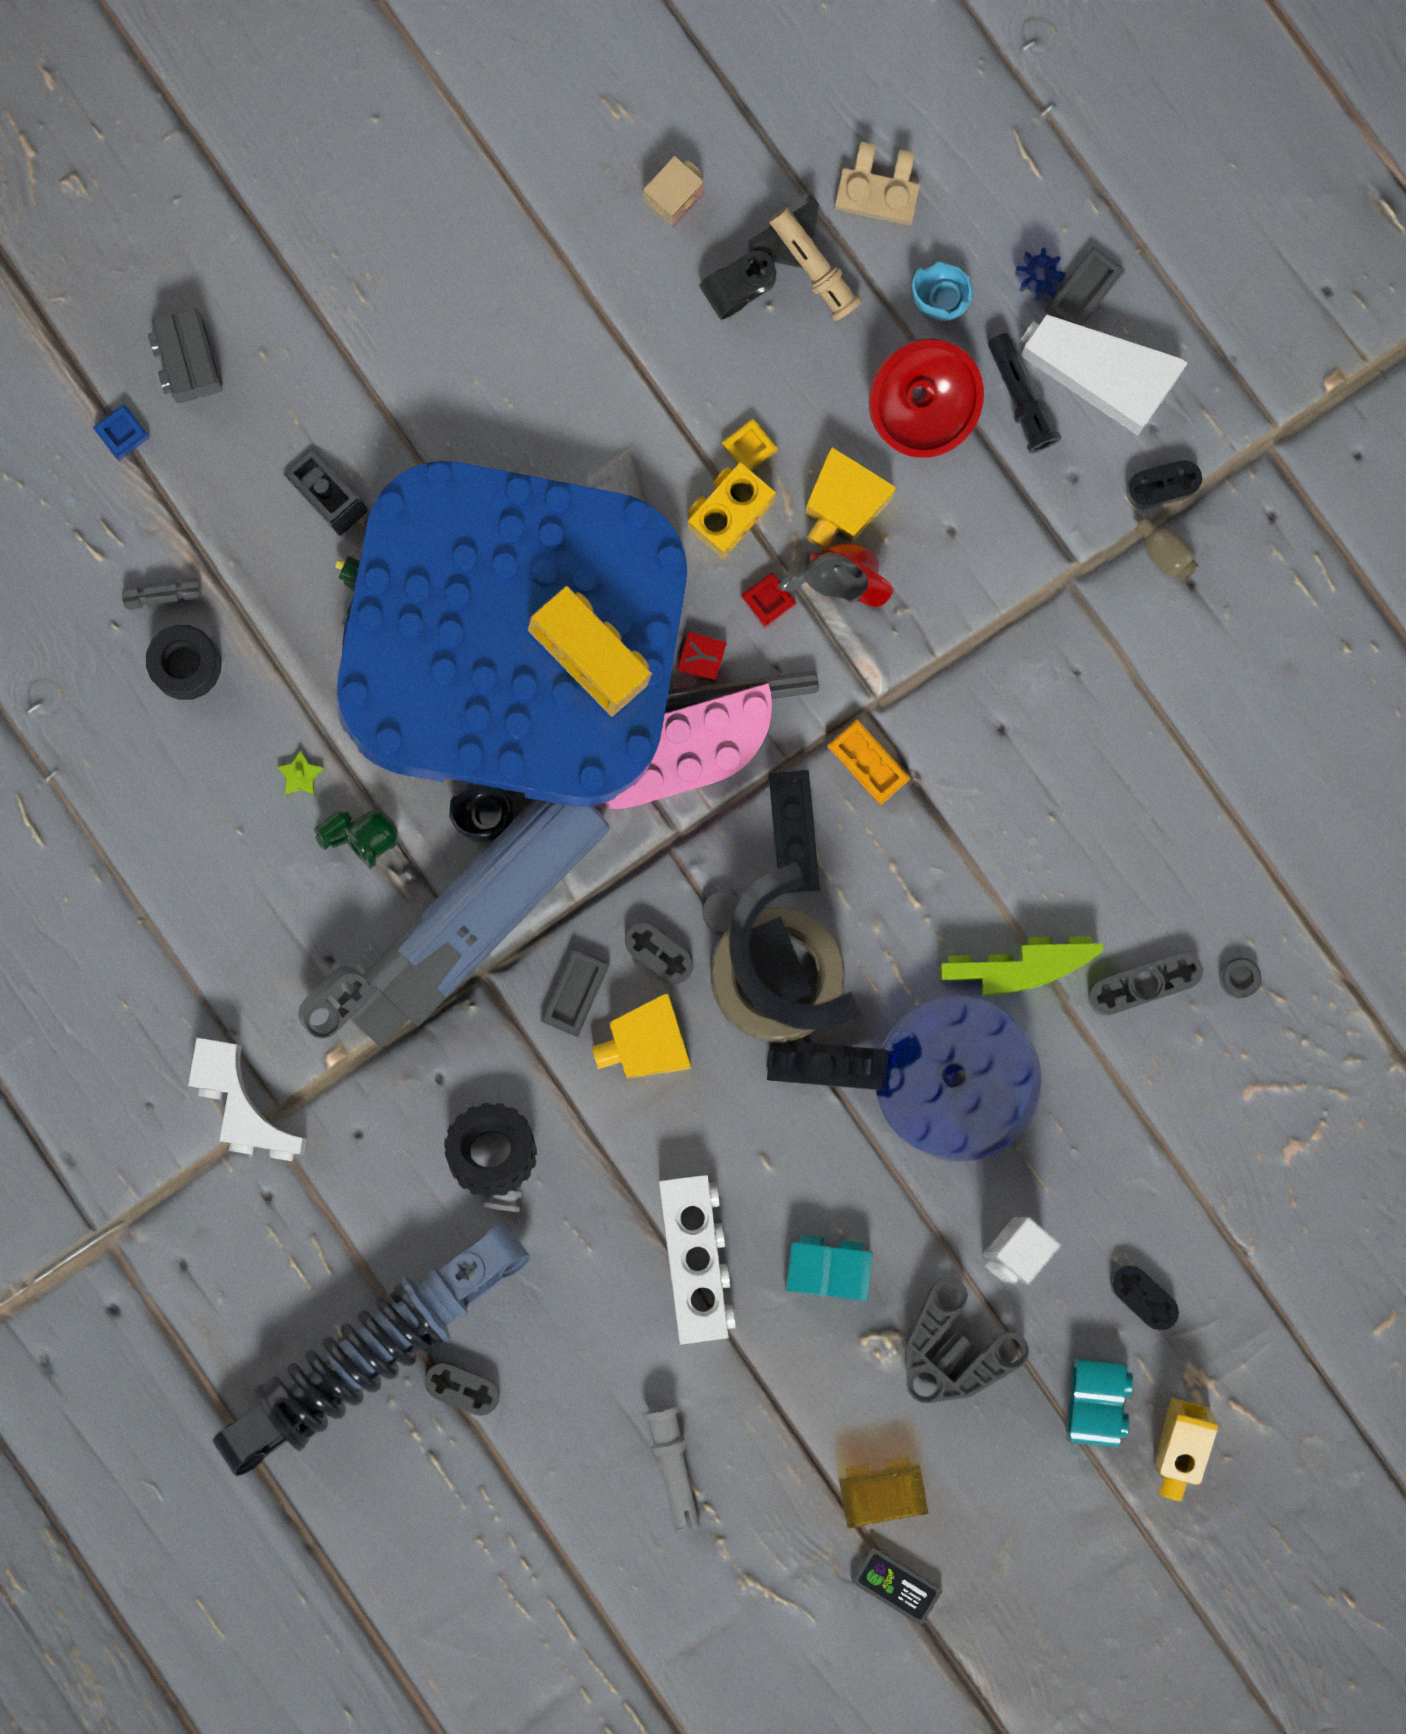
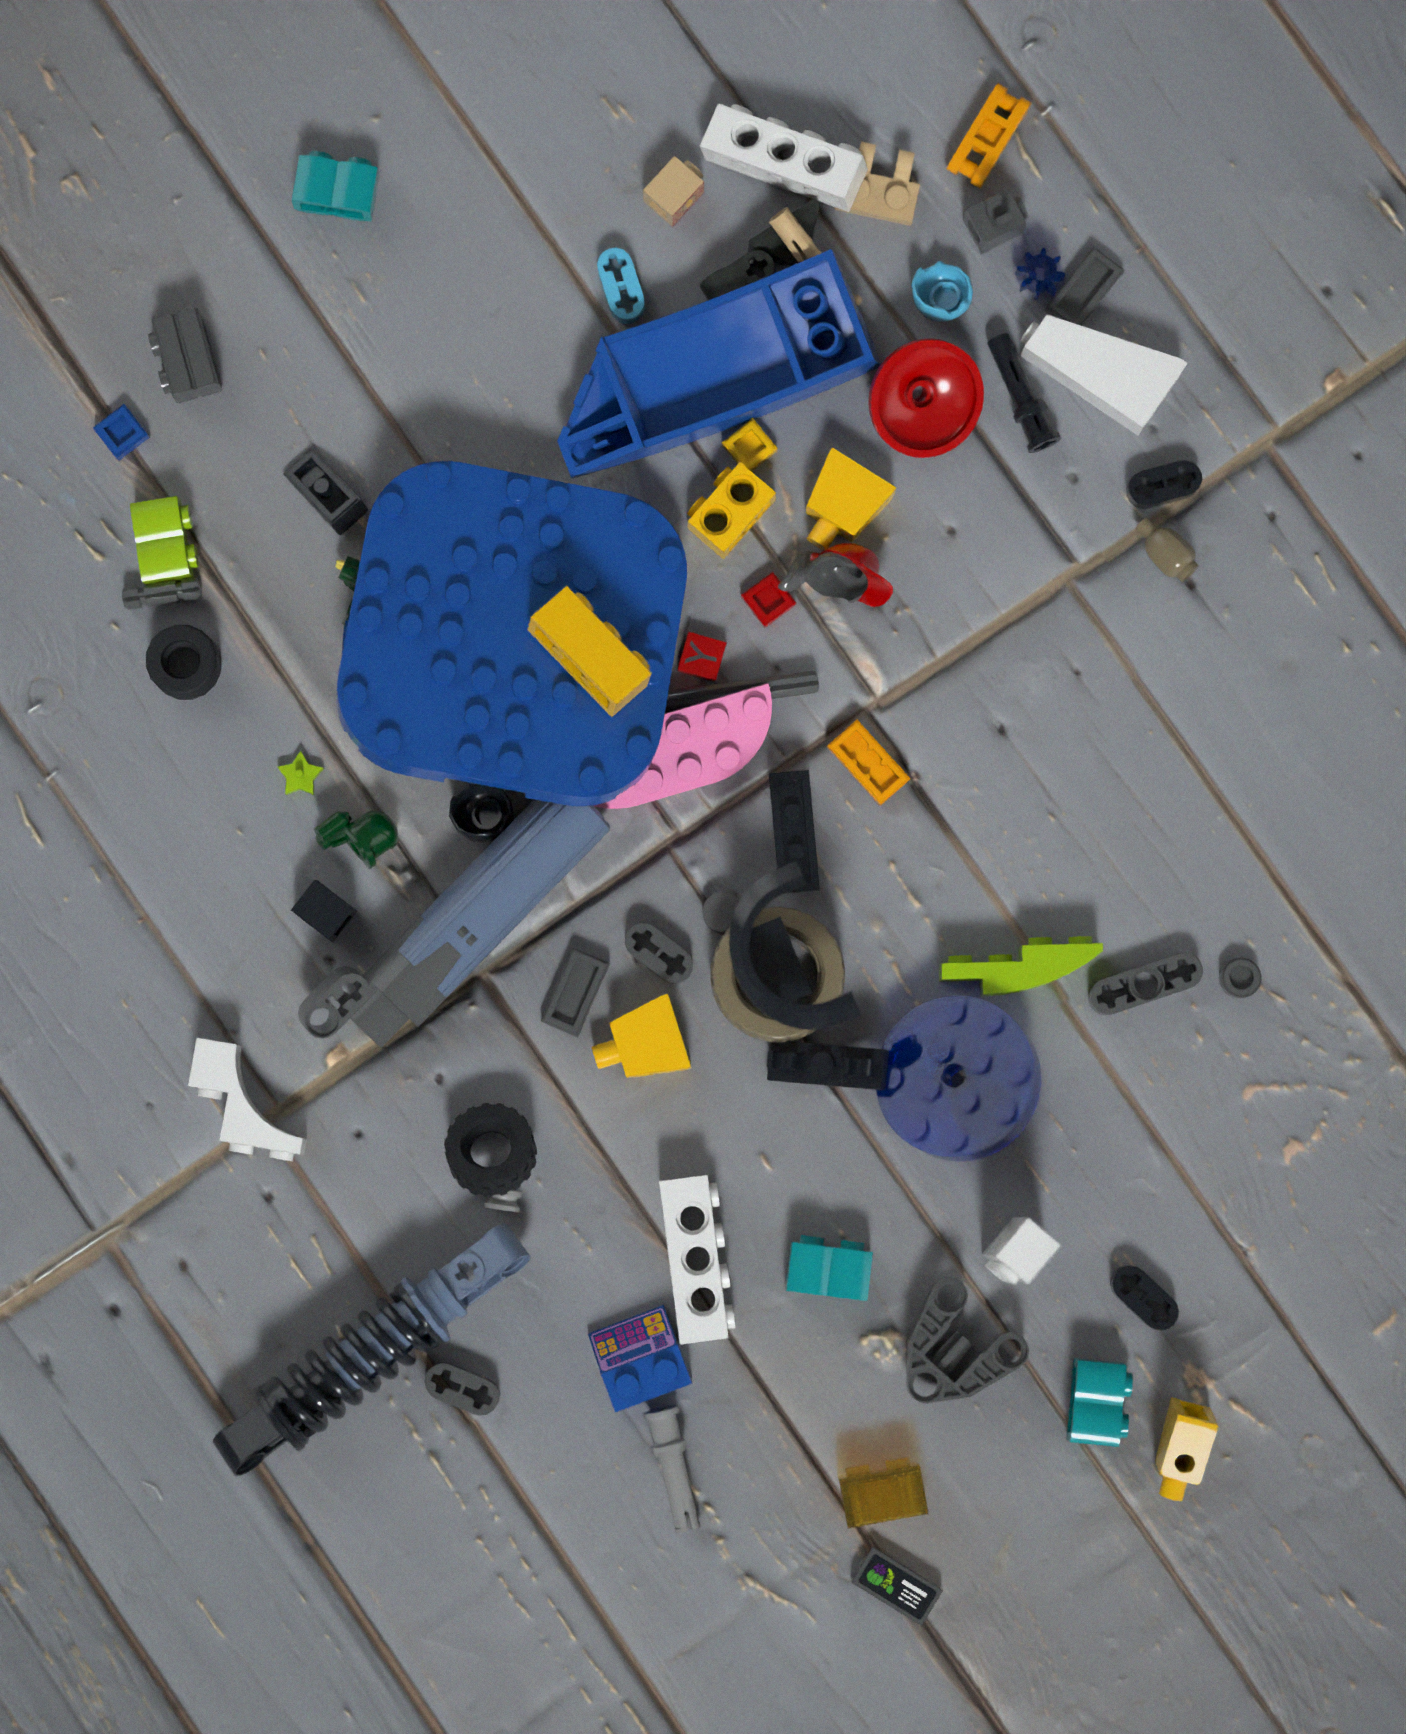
none -> lime brick [130,496,199,584]
none -> black panel [291,880,357,943]
none -> teal brick [292,151,379,221]
none -> blue slope [557,249,881,479]
none -> blue slope [588,1305,692,1413]
none -> medium azure beam [597,248,645,324]
none -> white brick [700,103,868,212]
none -> light orange plate [946,83,1032,189]
none -> dark grey brick [963,188,1028,254]

